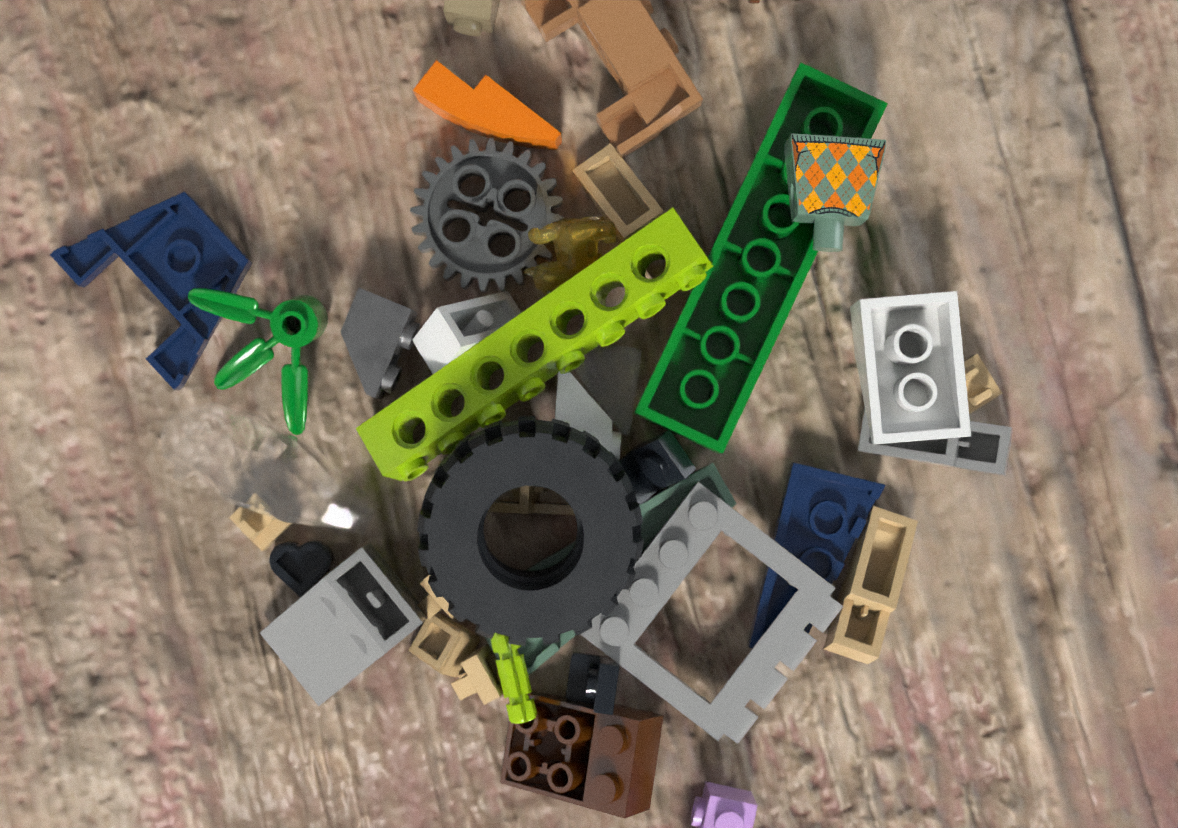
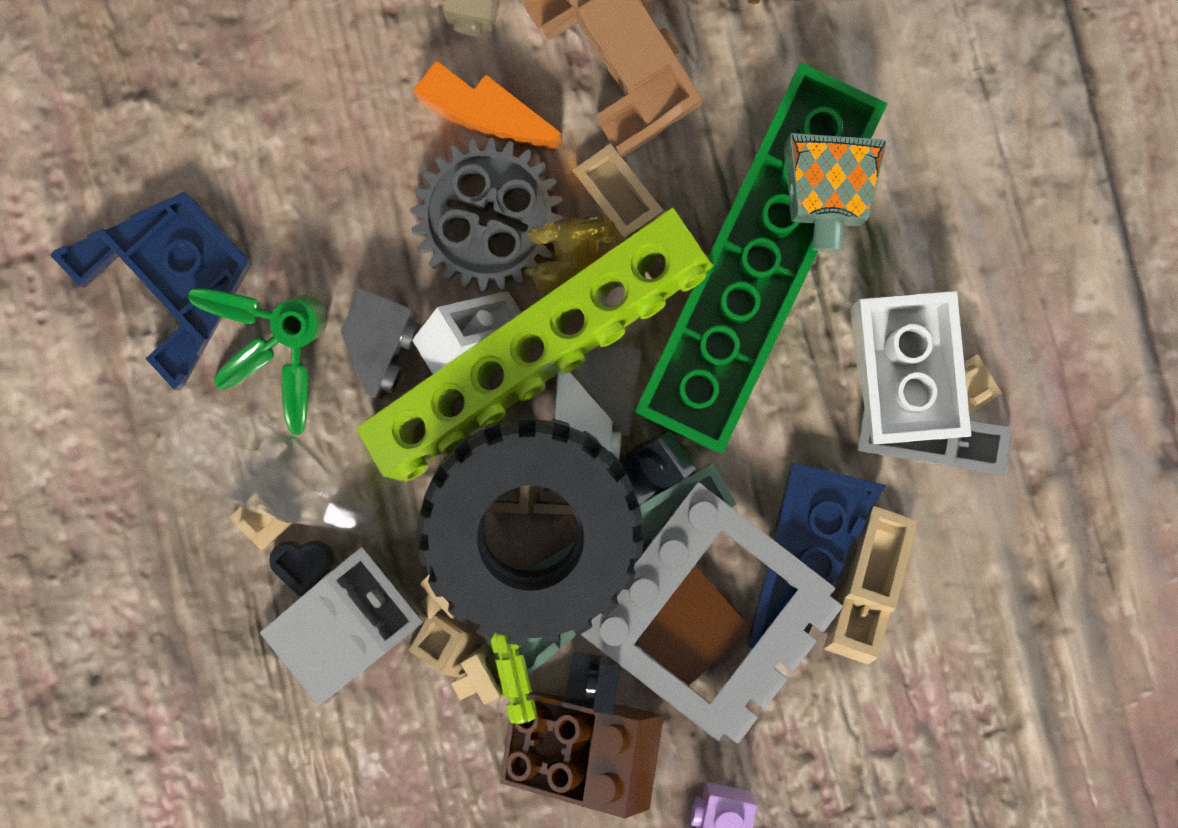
none -> reddish brown tile [637,565,752,685]

